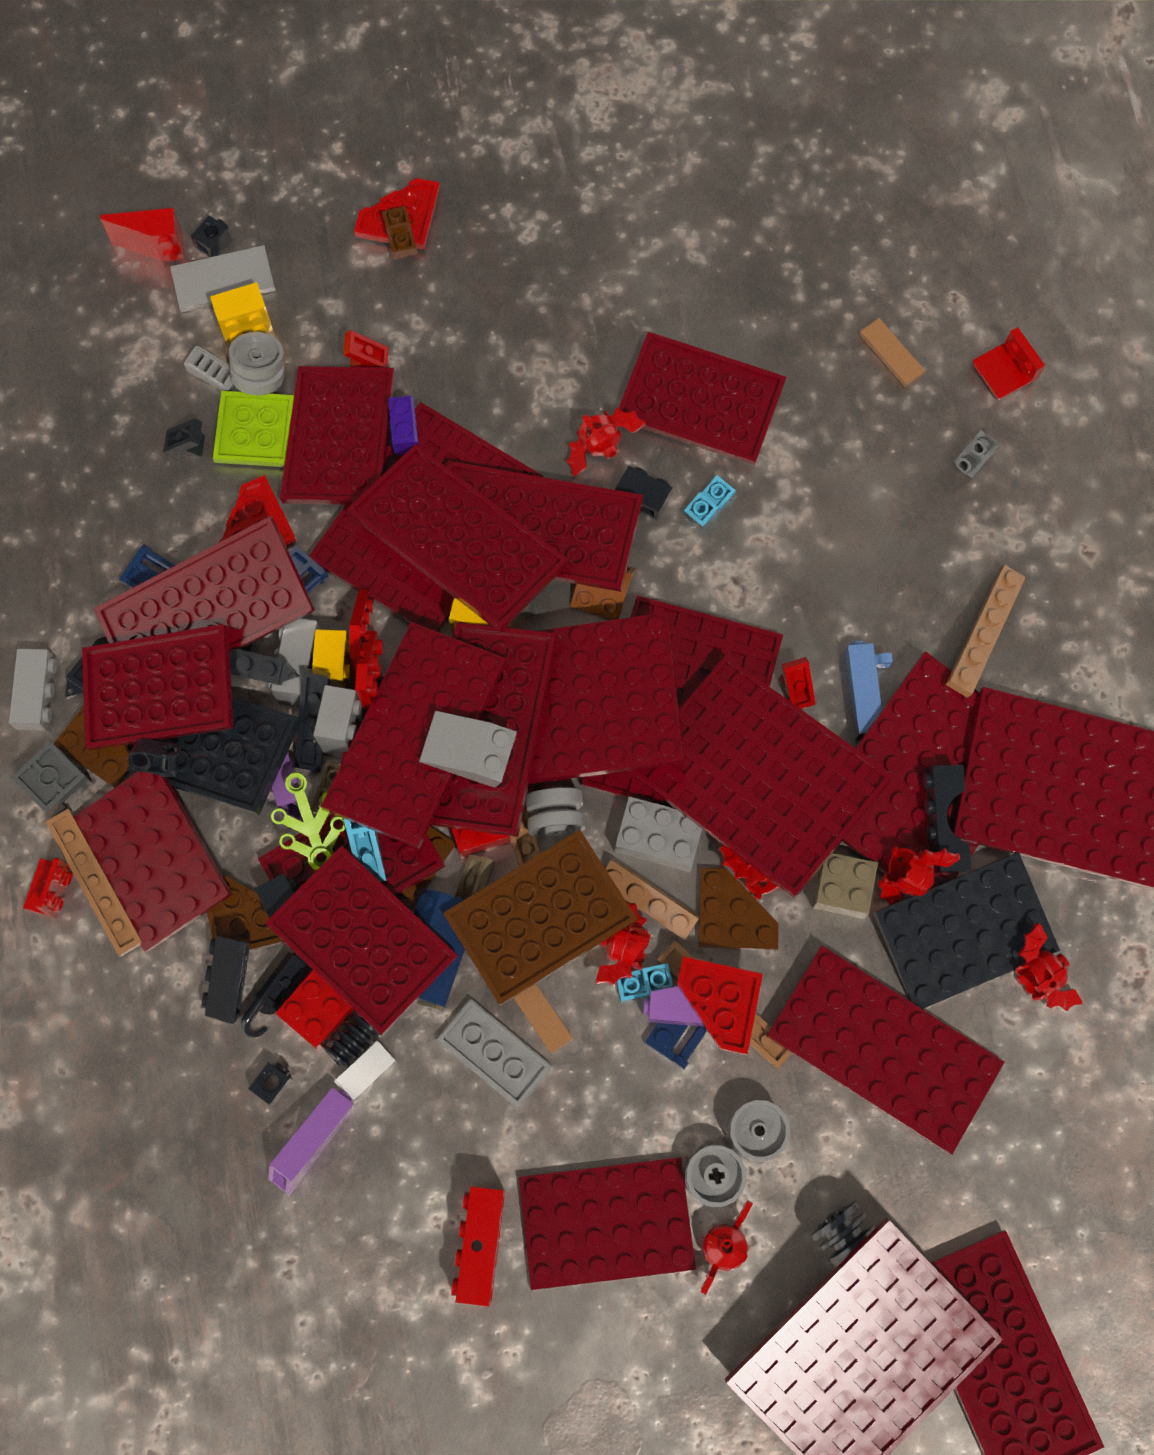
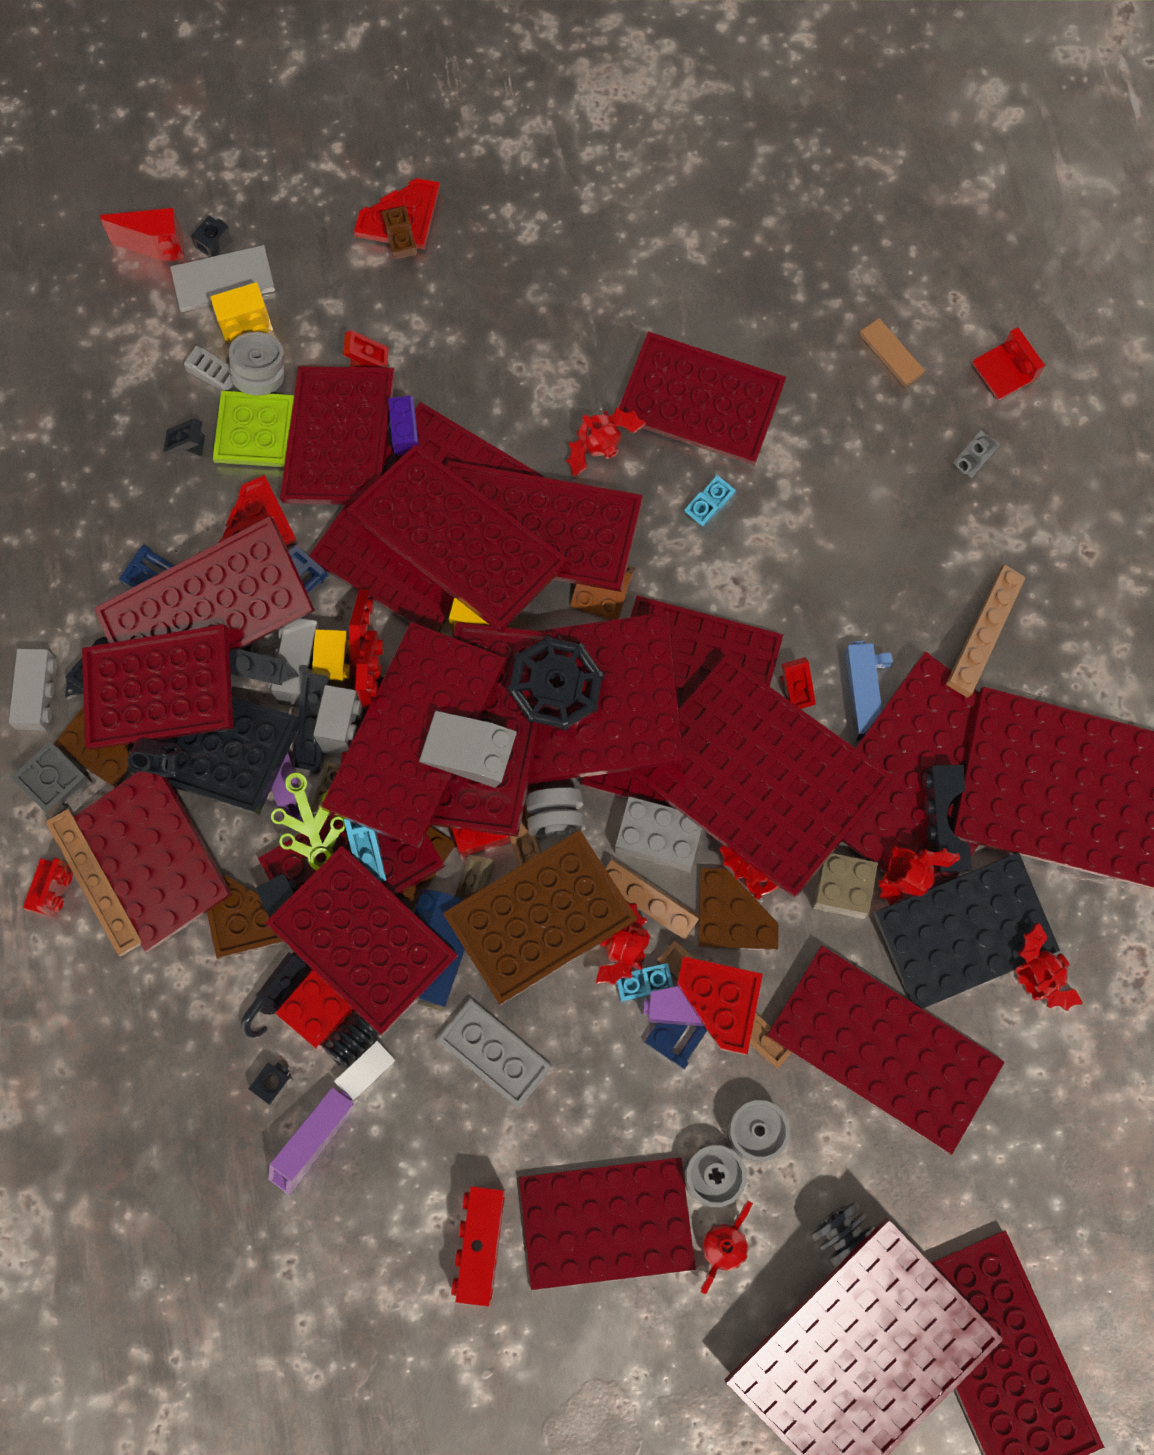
black slope [201,933,251,1024] -> none
medium nougat tile [513,984,573,1055] -> none
black brick [615,465,673,521] -> none
none -> black plate [507,635,605,731]

